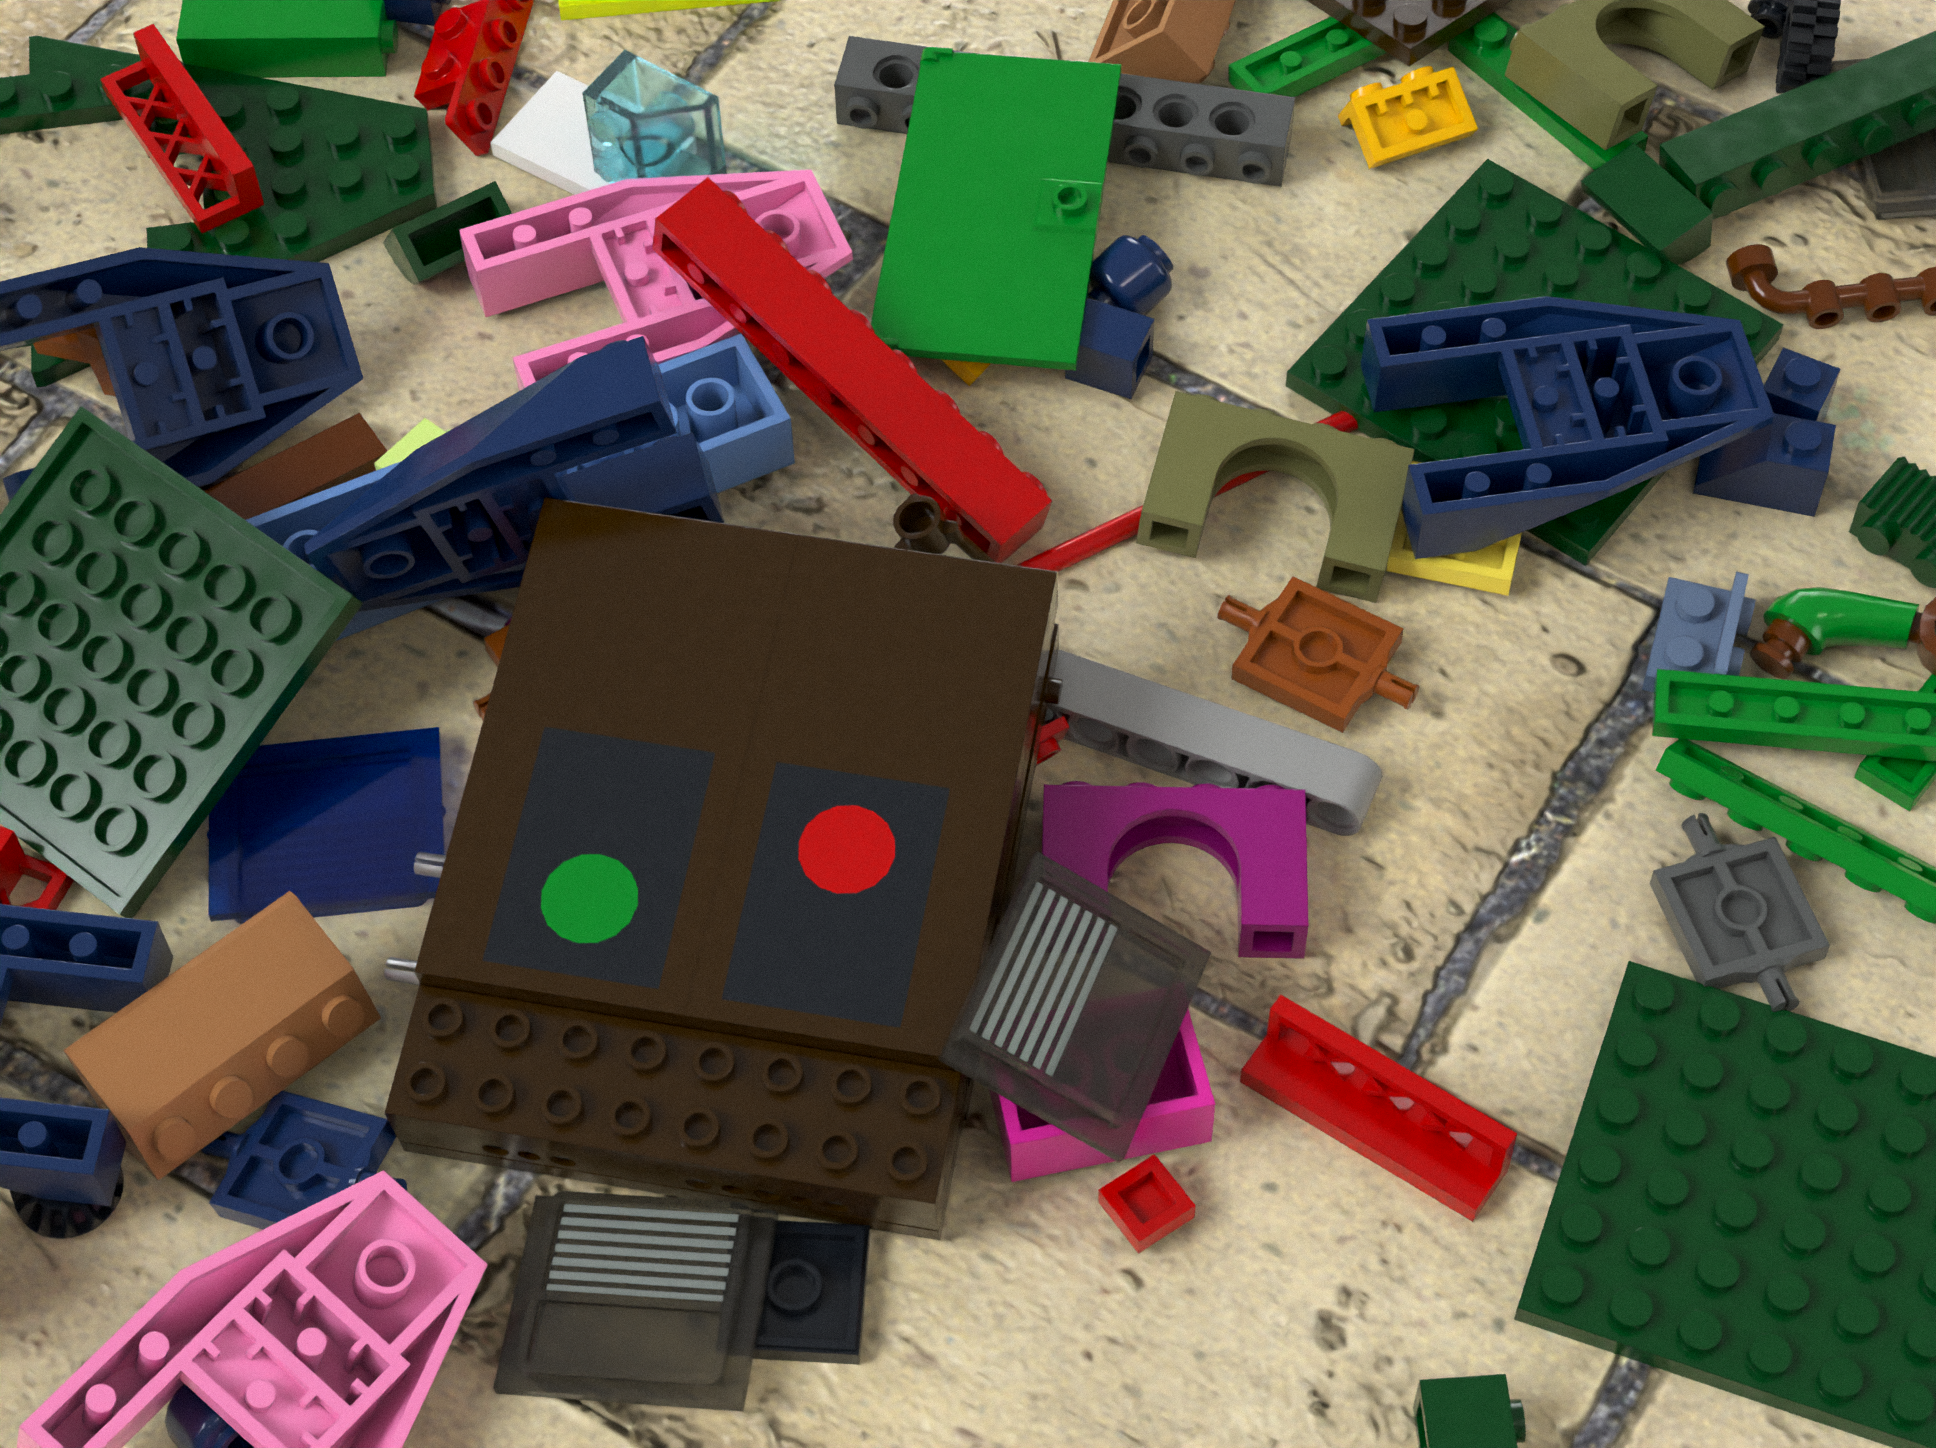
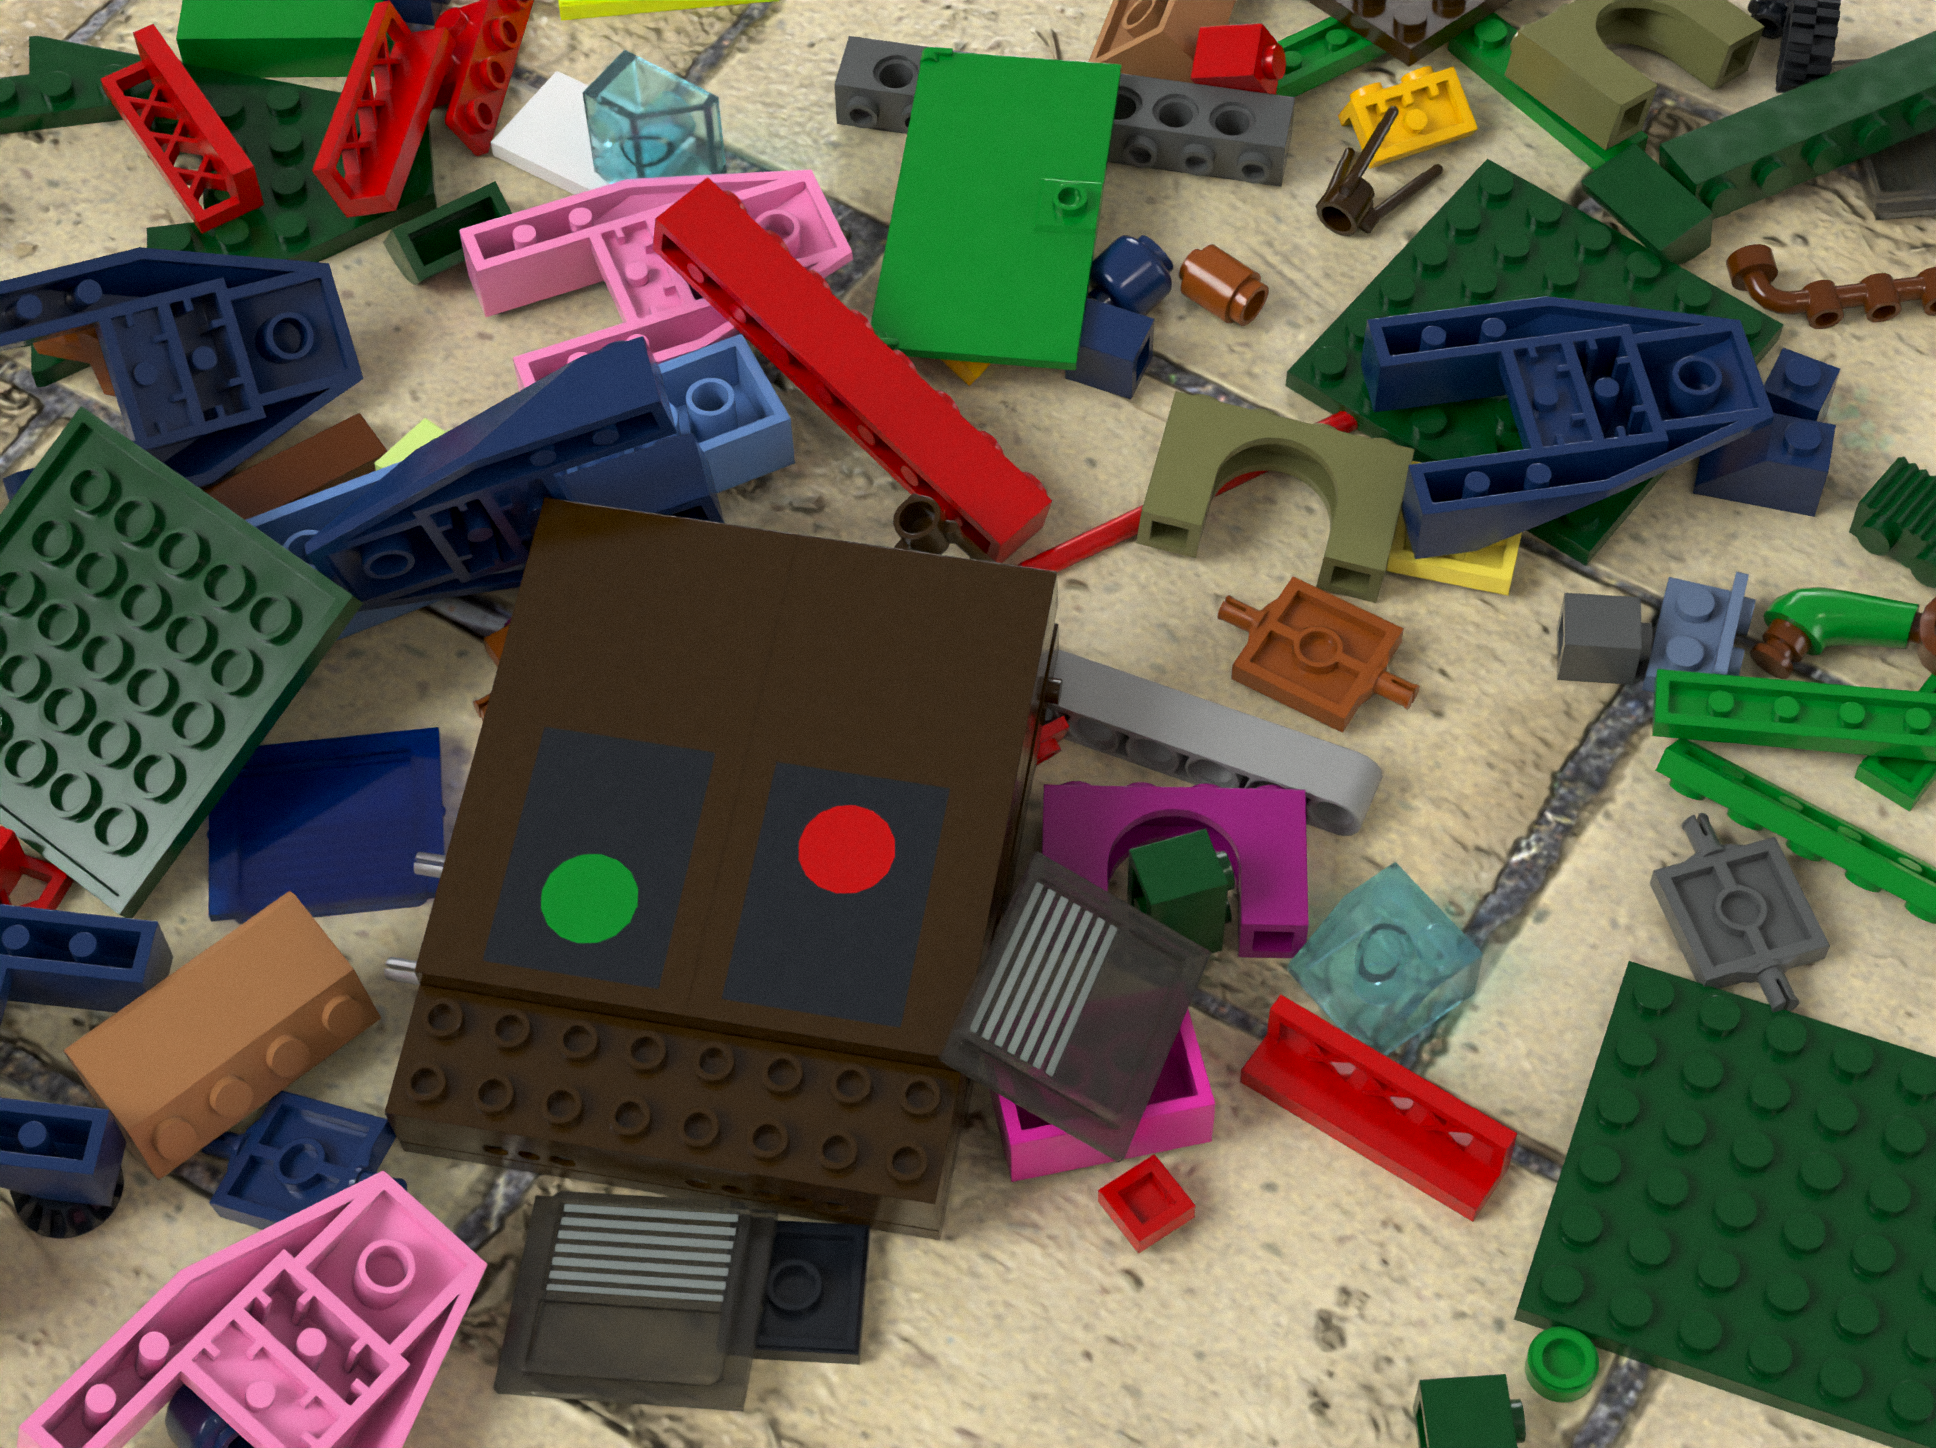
none -> red fence [312,0,456,218]
none -> dark green brick [1126,828,1235,972]
none -> dark orange brick [1179,244,1269,326]
none -> red brick [1191,23,1286,95]
none -> clear light blue slope [1287,862,1483,1056]
none -> dark brown plant [1316,106,1443,236]
none -> green tile [1525,1326,1599,1403]
none -> dark grey brick [1557,593,1652,685]

